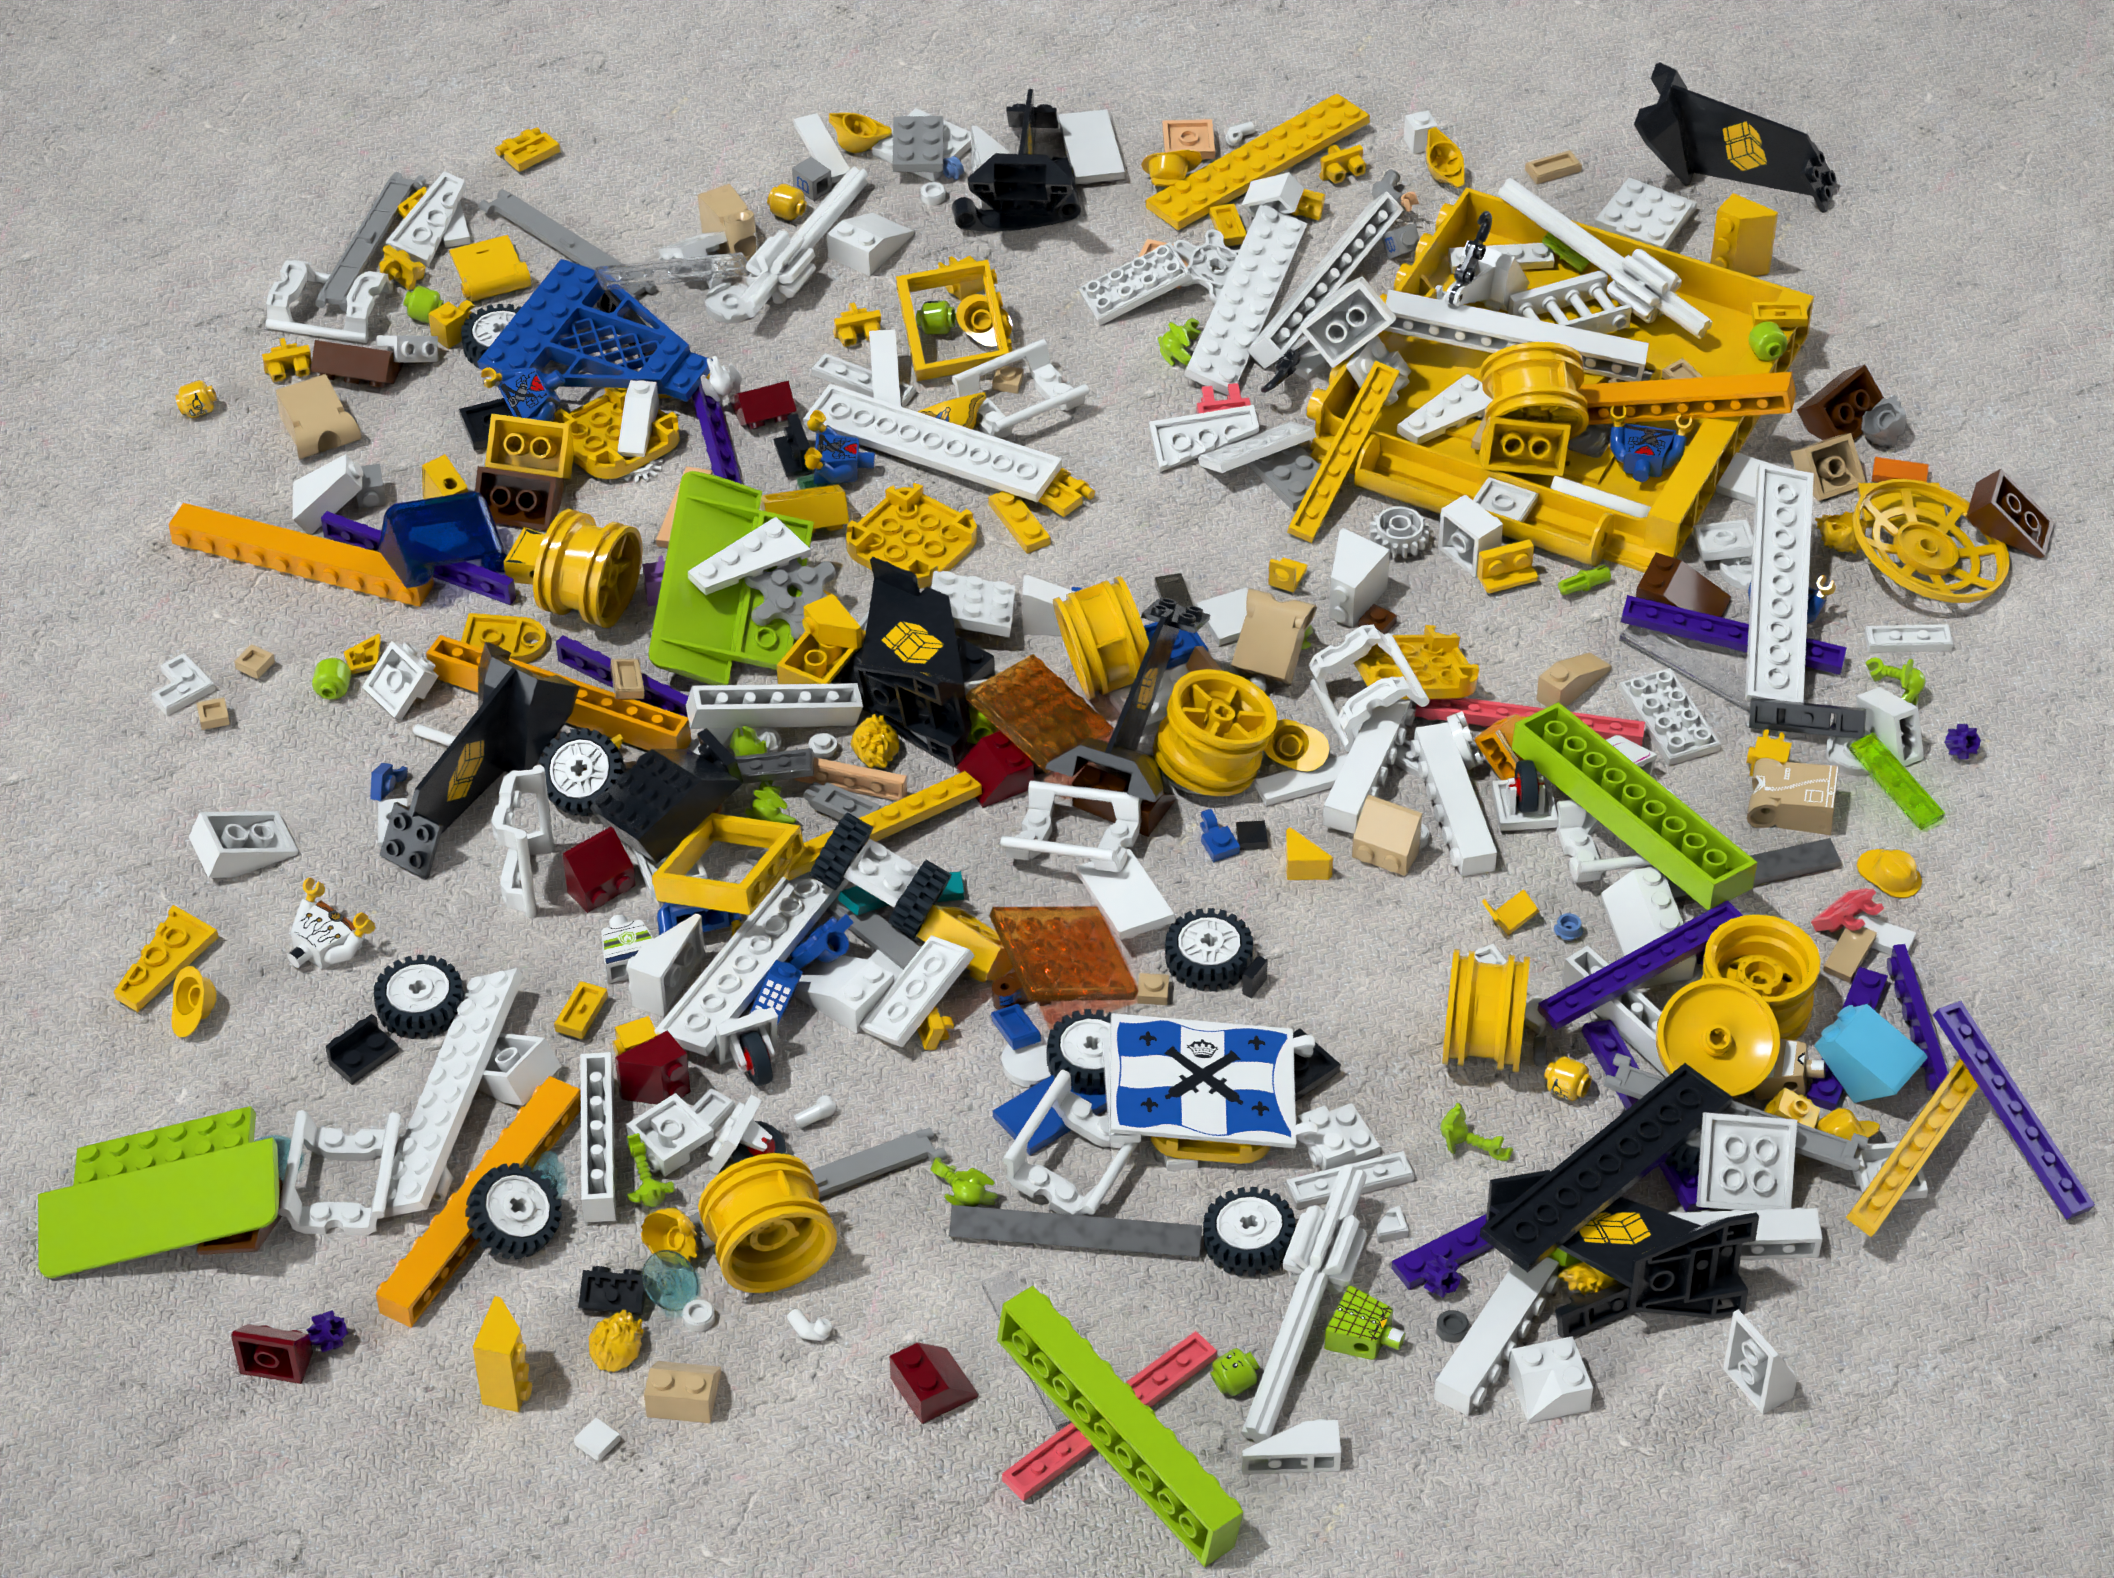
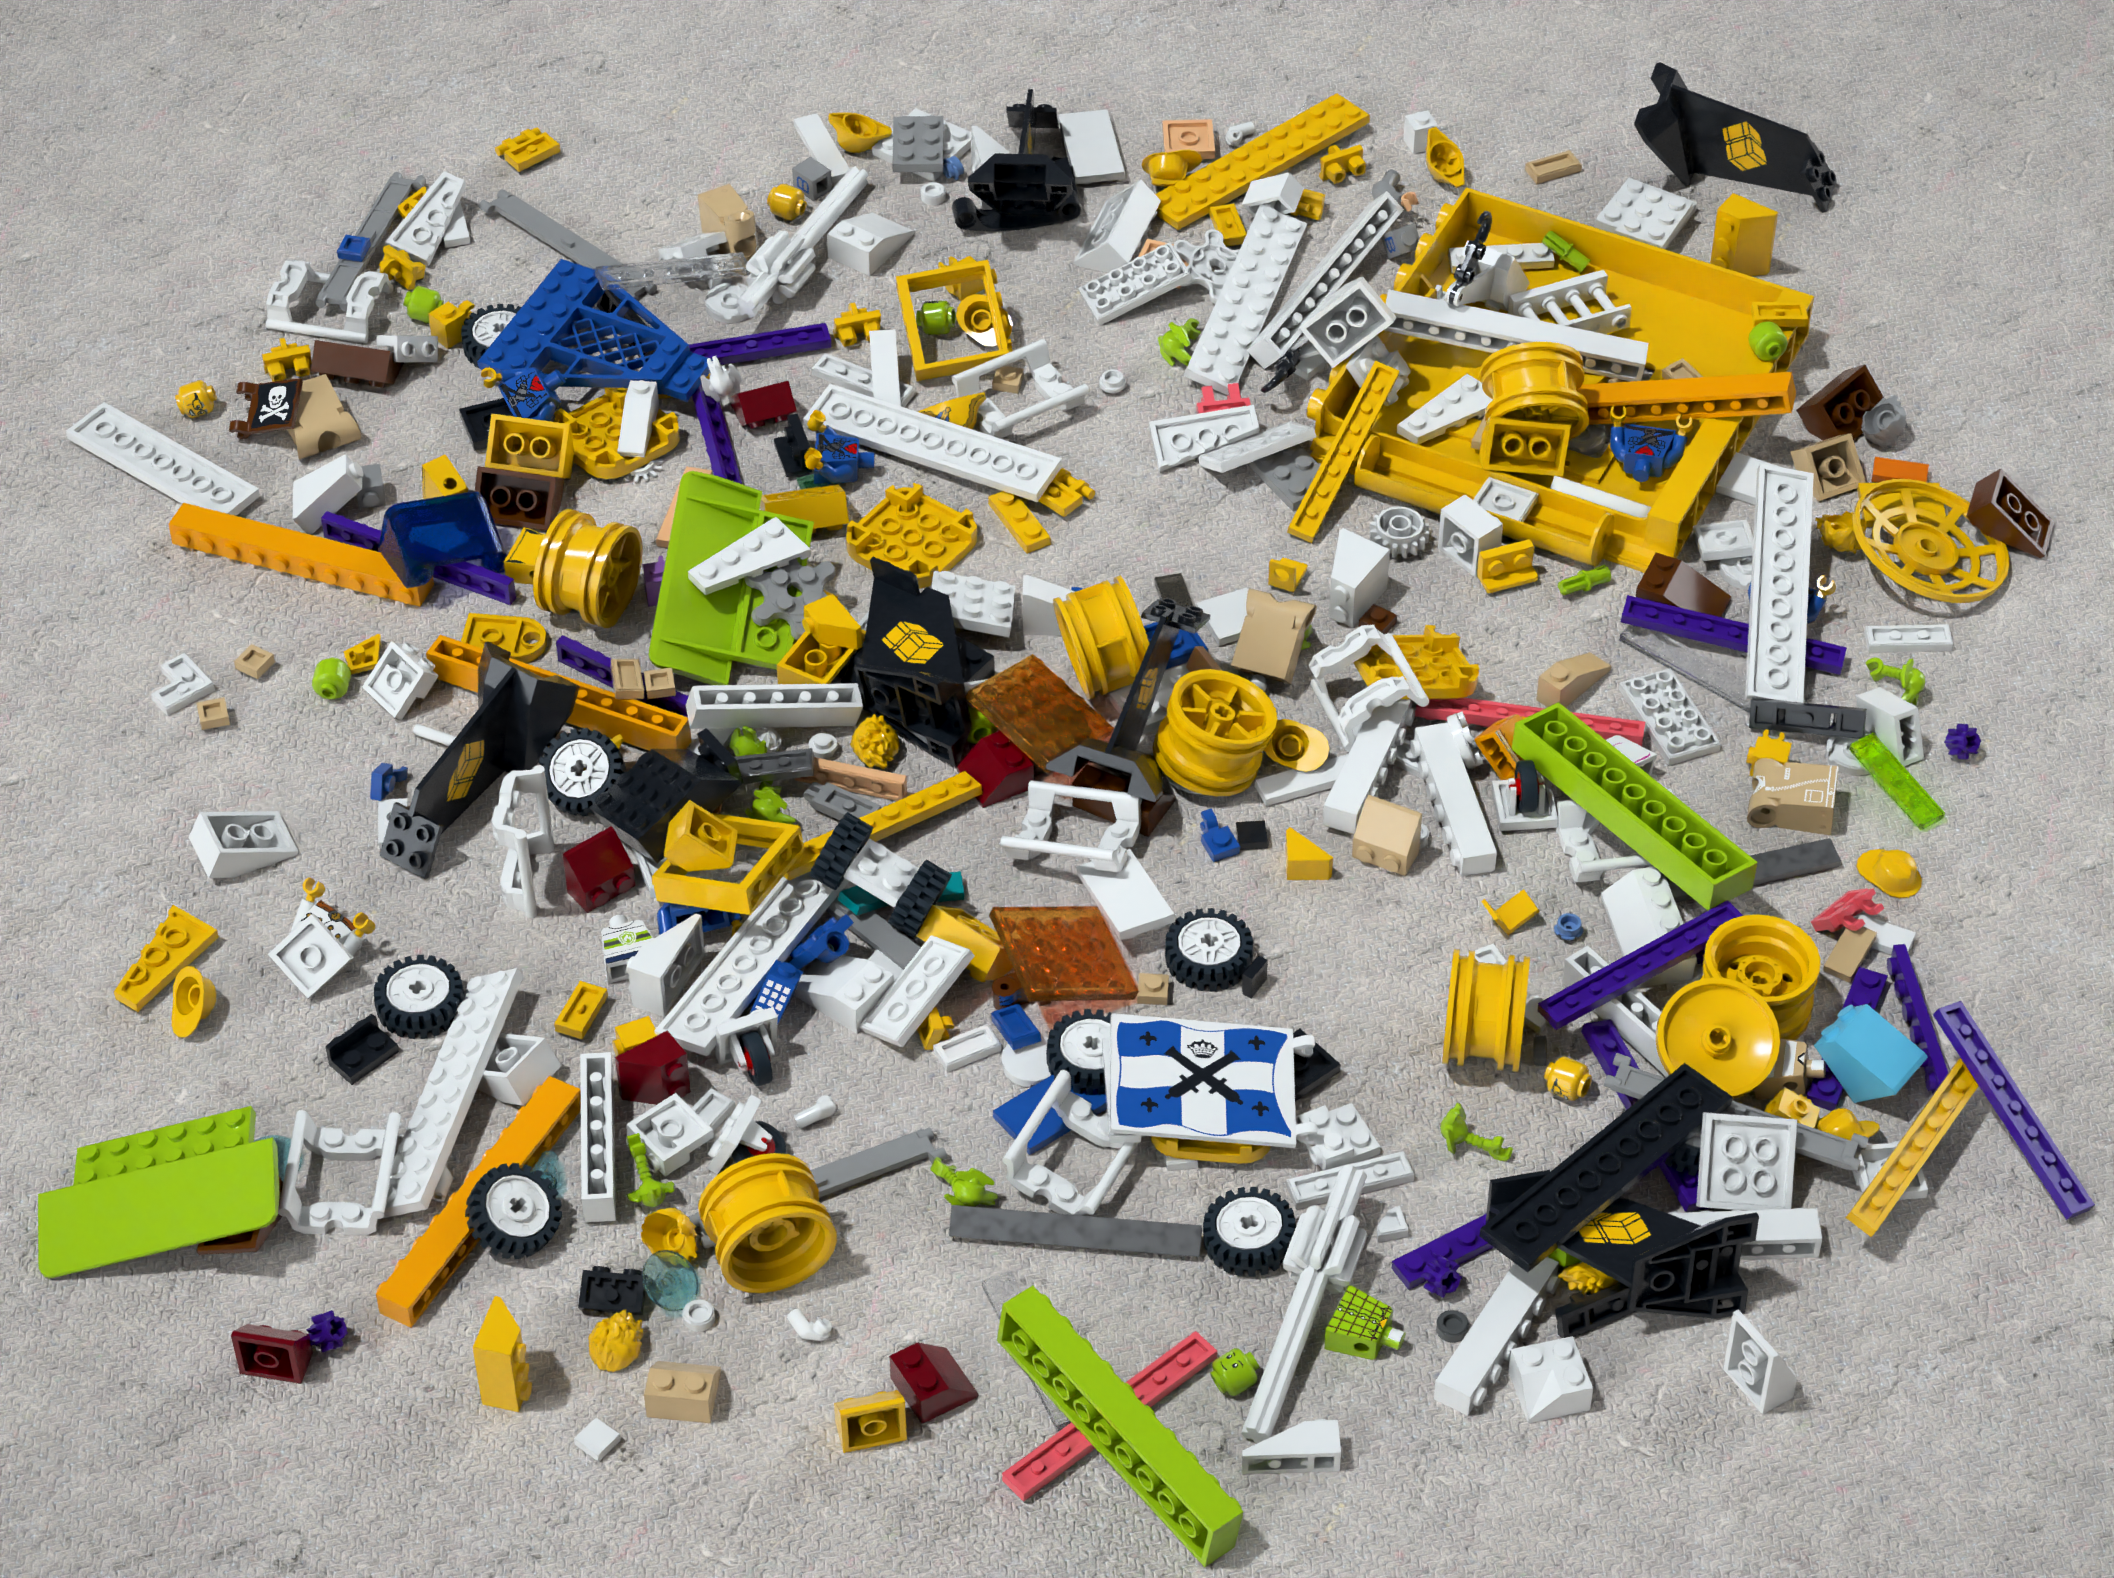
yellow door [449,235,531,302] -> none
white axle [1498,178,1713,339] -> none
none -> white plate [66,402,260,516]
none -> flag [229,378,303,439]
none -> white plate [268,914,354,998]
none -> blue tile [337,235,371,262]
none -> tan plate [644,668,676,699]
none -> yellow slope [664,800,738,872]
none -> dark purple plate [689,323,832,365]
none -> yellow slope [834,1390,907,1453]
none -> white tile [933,1024,1001,1072]
none -> white slope [1073,180,1161,273]
none -> white plate [1099,369,1126,394]

